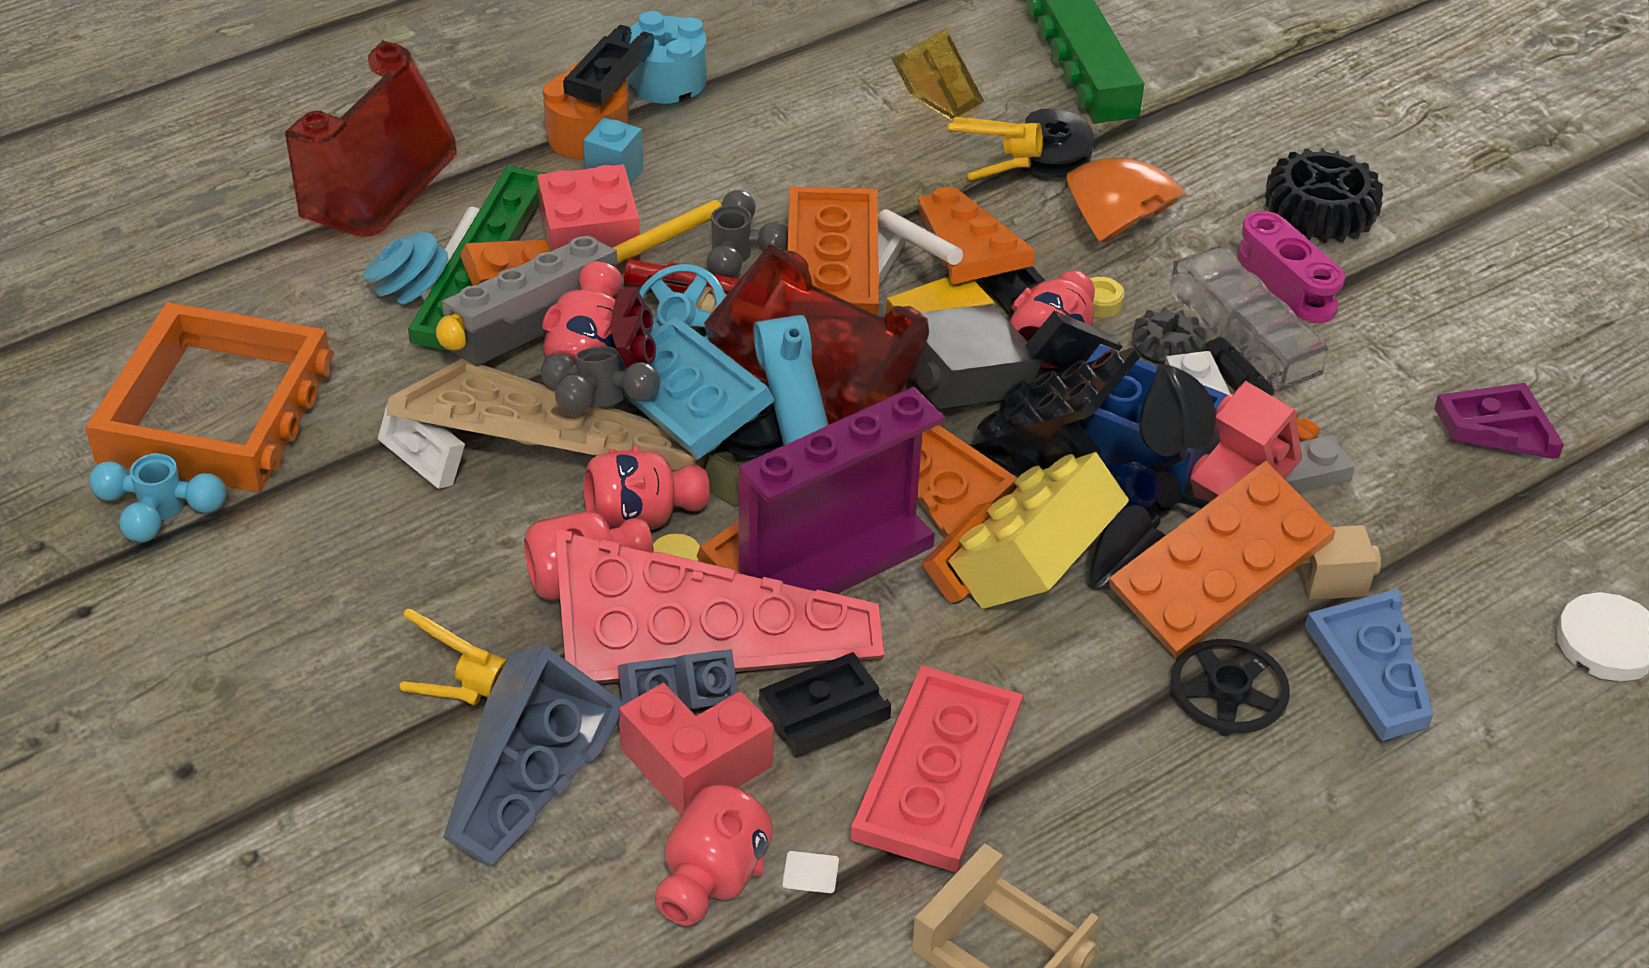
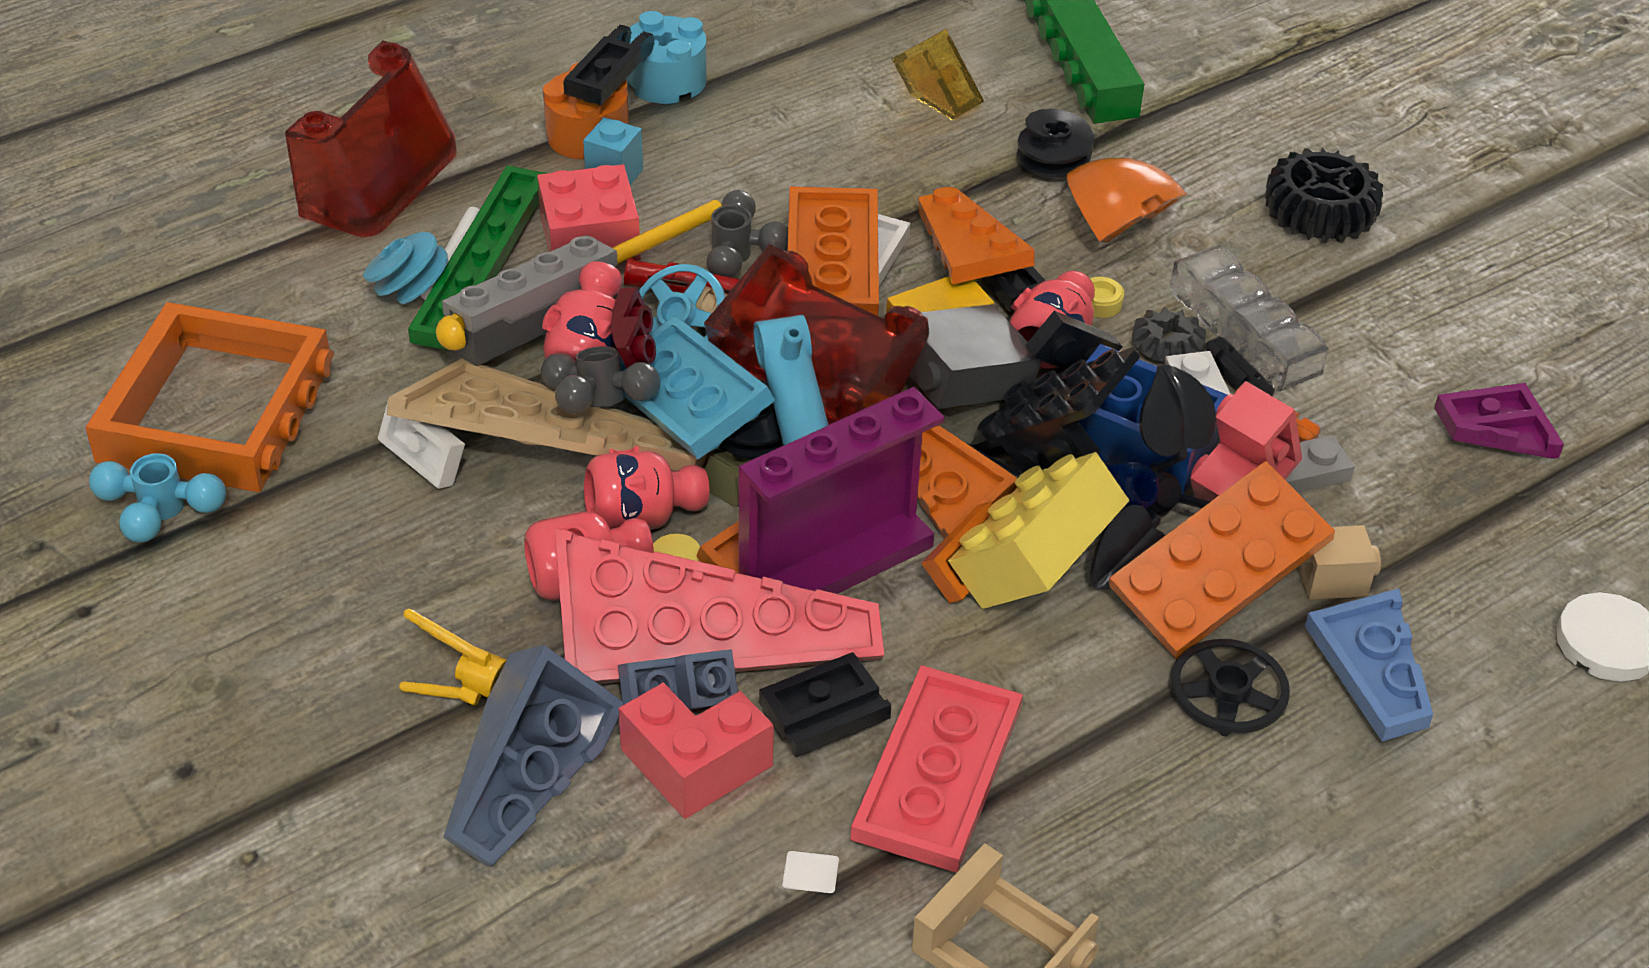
orange plate [460,240,551,285] -> none
coral piece [655,785,773,926] -> none
white bar [878,209,963,265] -> none
yellow plant [947,117,1043,181] -> none
dark pink piece [1237,211,1345,323] -> none

